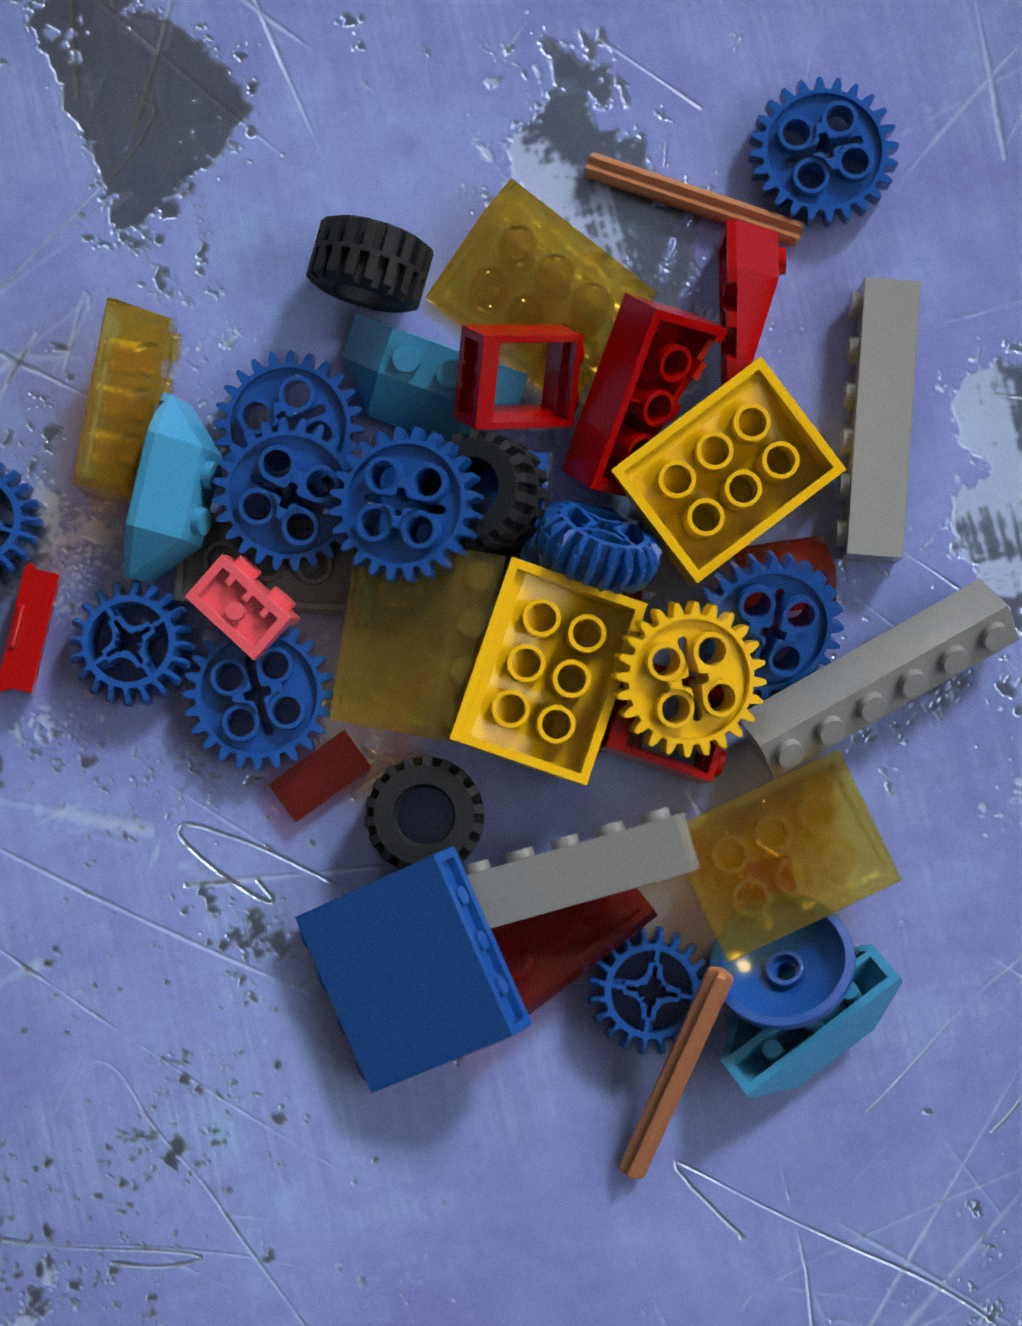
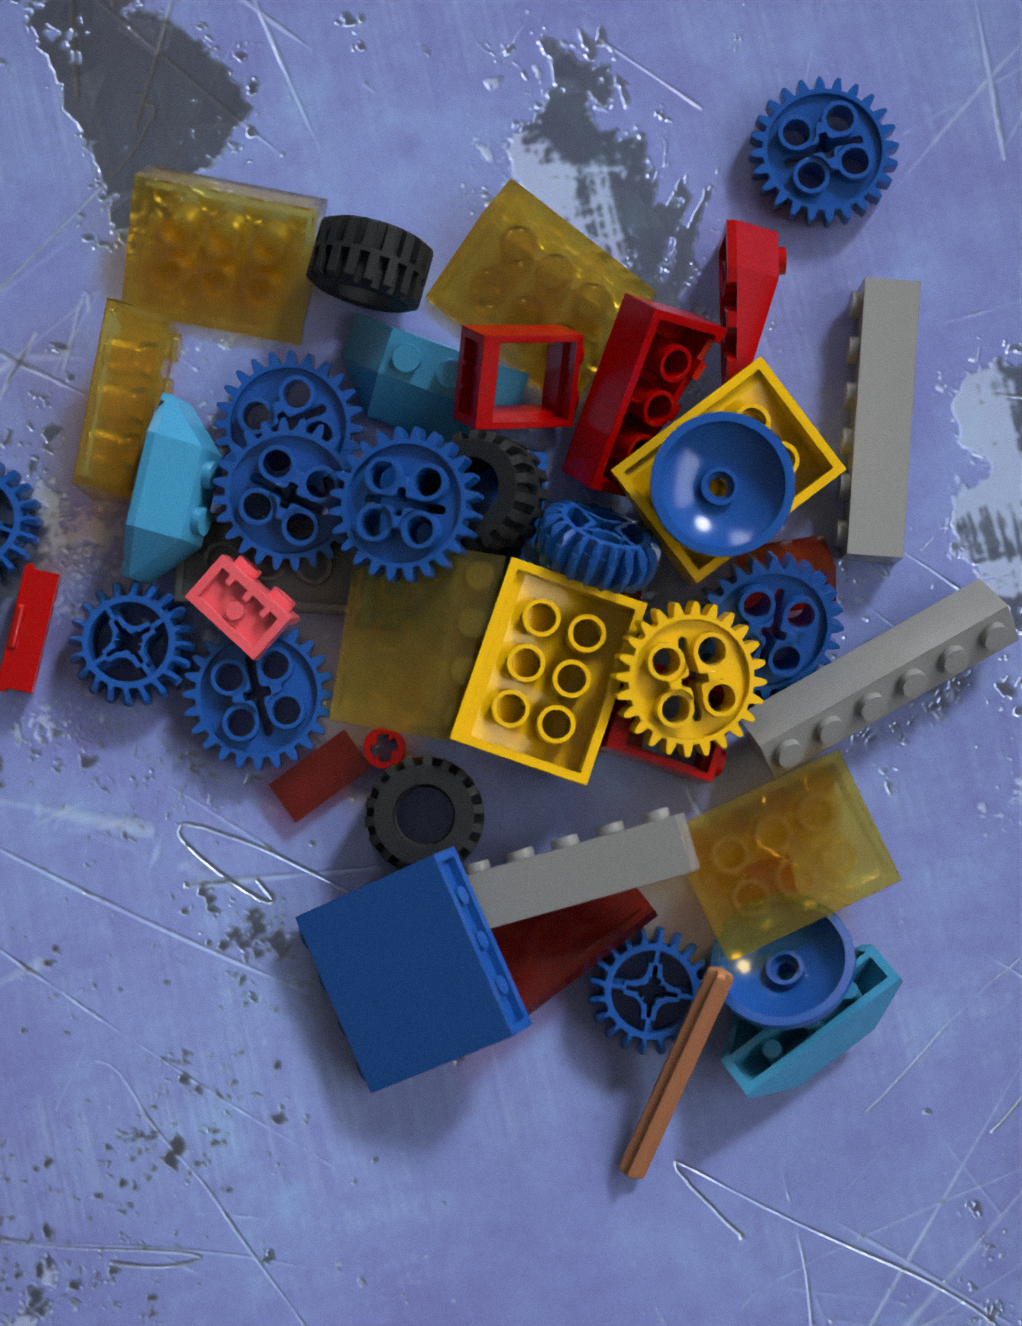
nougat axle [584,152,804,247] -> none
none -> clear yellow slope [121,165,328,345]
none -> red bush [363,727,406,769]
none -> blue dish [650,411,795,557]

